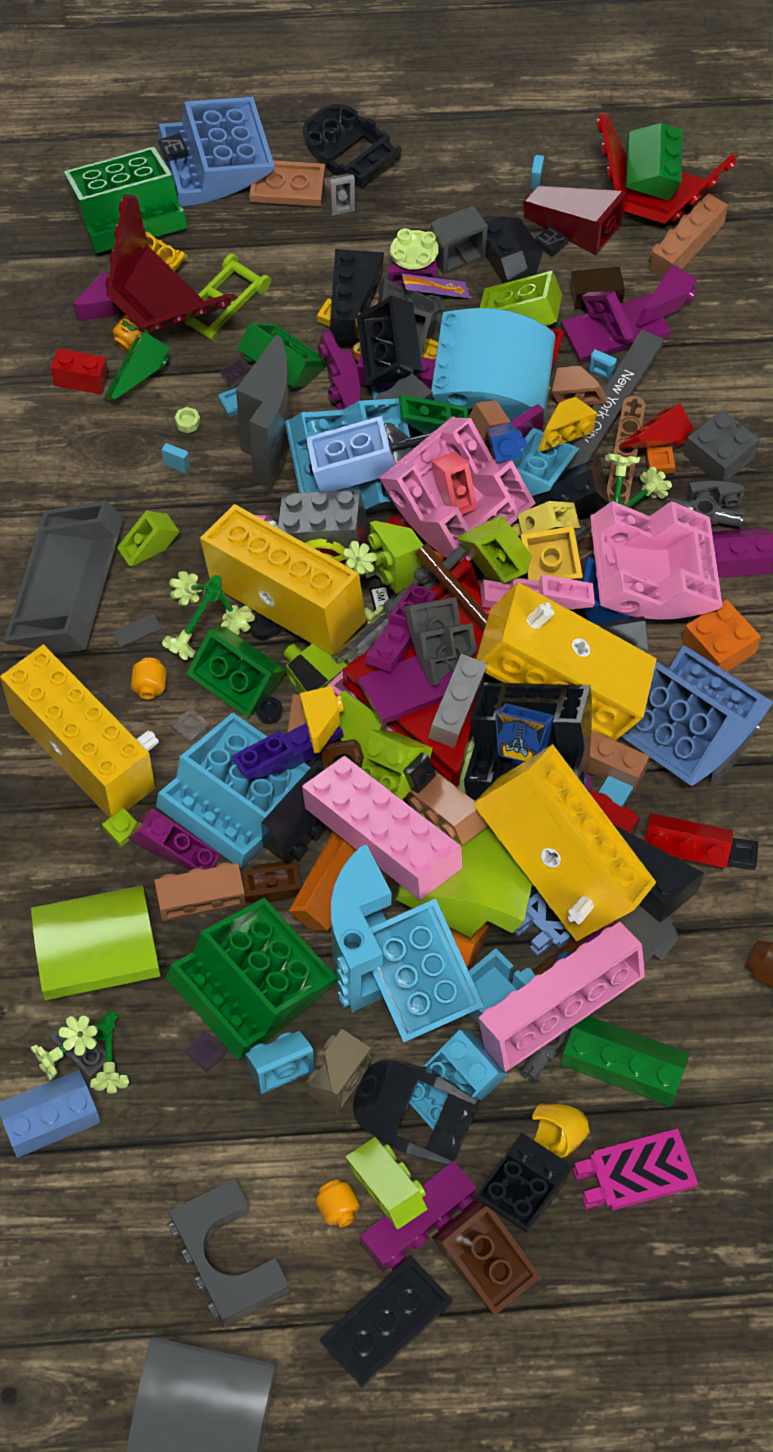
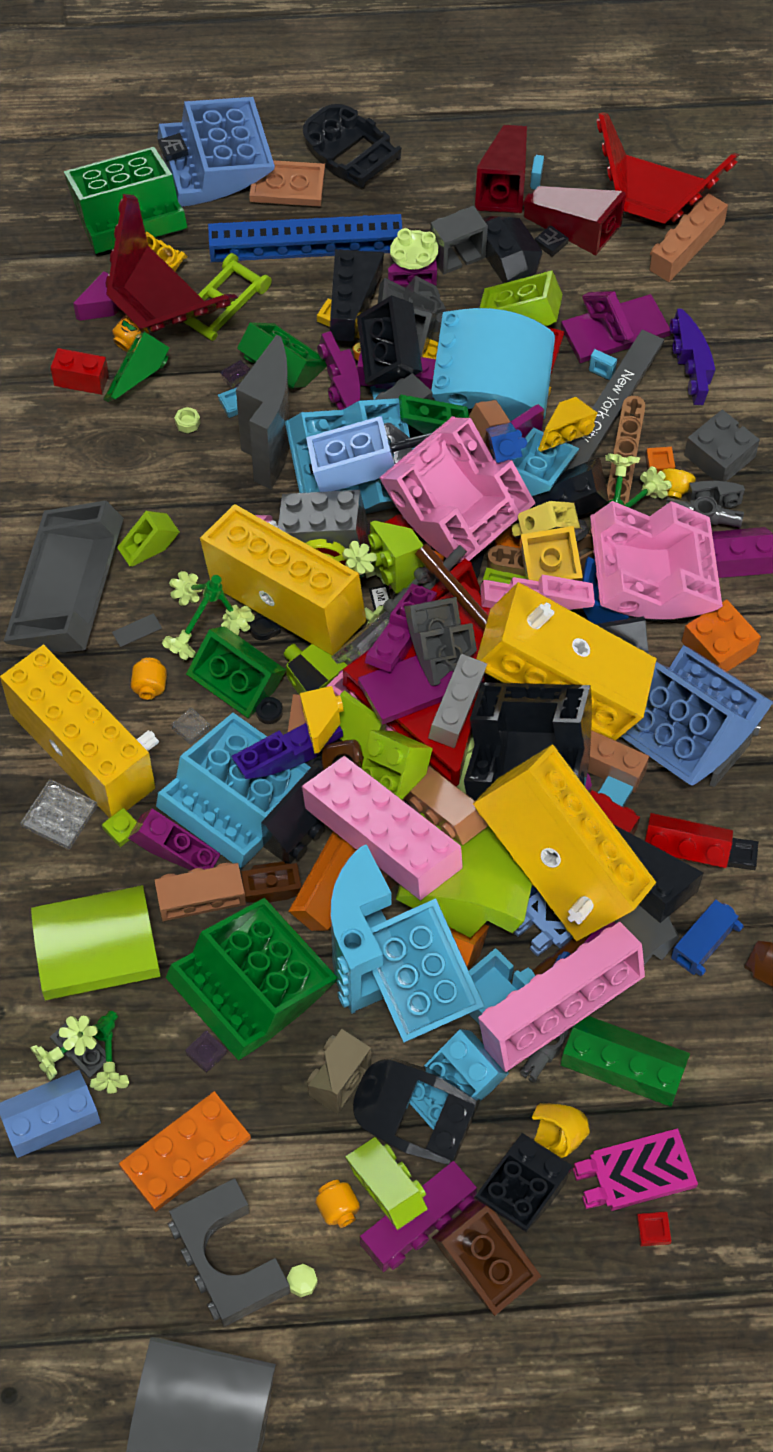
medium azure tile [161,443,190,473] -> none
medium azure slope [246,1031,314,1094] -> none
black plate [320,1255,453,1388] -> none
light grey slope [324,174,355,216] -> none
medium lavender sticker [402,274,470,298] -> none
black tile [403,752,436,793] -> none
coral slope [431,451,477,515] -> none
lime slope [457,515,531,583] -> none
torso [495,703,554,770] -> none
nougat slope [552,366,608,405] -> none
dark brown brick [570,266,625,310] -> none
red slope [621,403,694,448] -> none
green slope [626,123,683,201] -> none
magenta slope [636,265,698,326] -> none
none -> clear tile [21,779,98,850]
none -> orange plate [119,1091,251,1212]
none -> blue brick [208,214,402,262]
none -> yellowish green tile [287,1264,318,1297]
none -> dark red slope [475,125,527,213]
none -> red tile [636,1212,671,1247]
none -> yellow brick [662,468,696,500]
none -> dark purple slope [670,309,715,405]
none -> blue brick [671,899,744,976]

